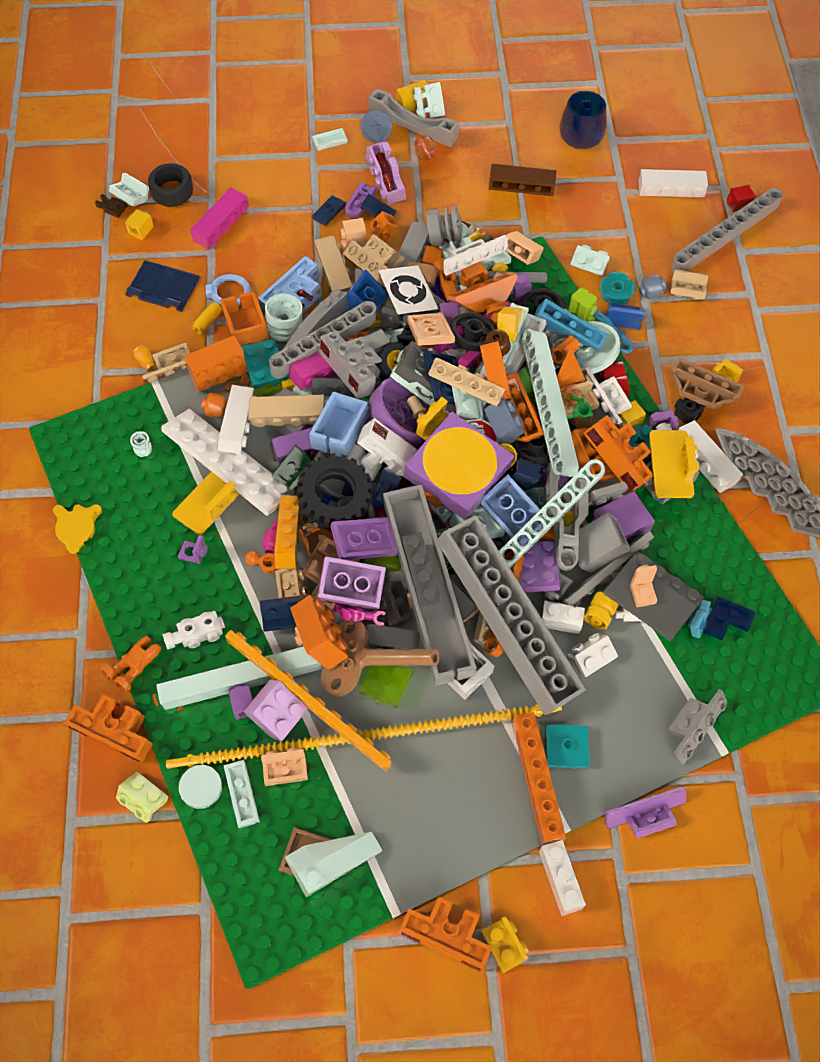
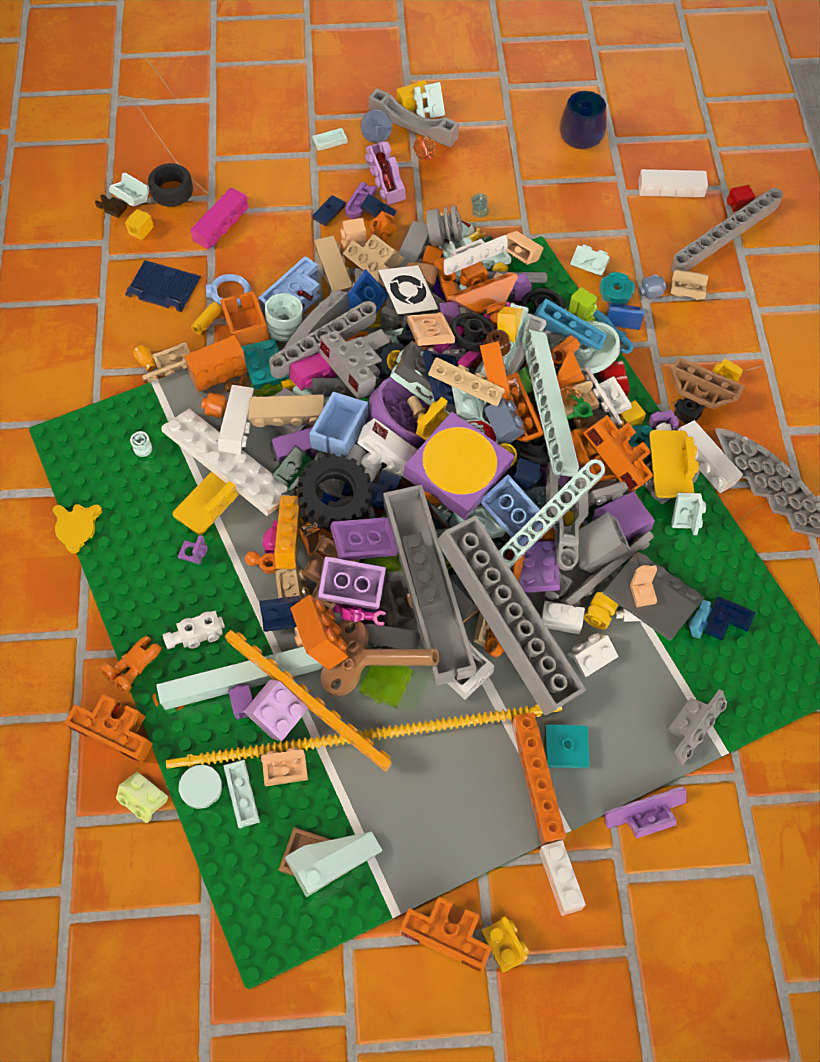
reddish brown brick [489,164,557,196] -> none
none -> clear light blue wheel [471,193,489,217]
none -> light aqua bracket [671,493,706,535]

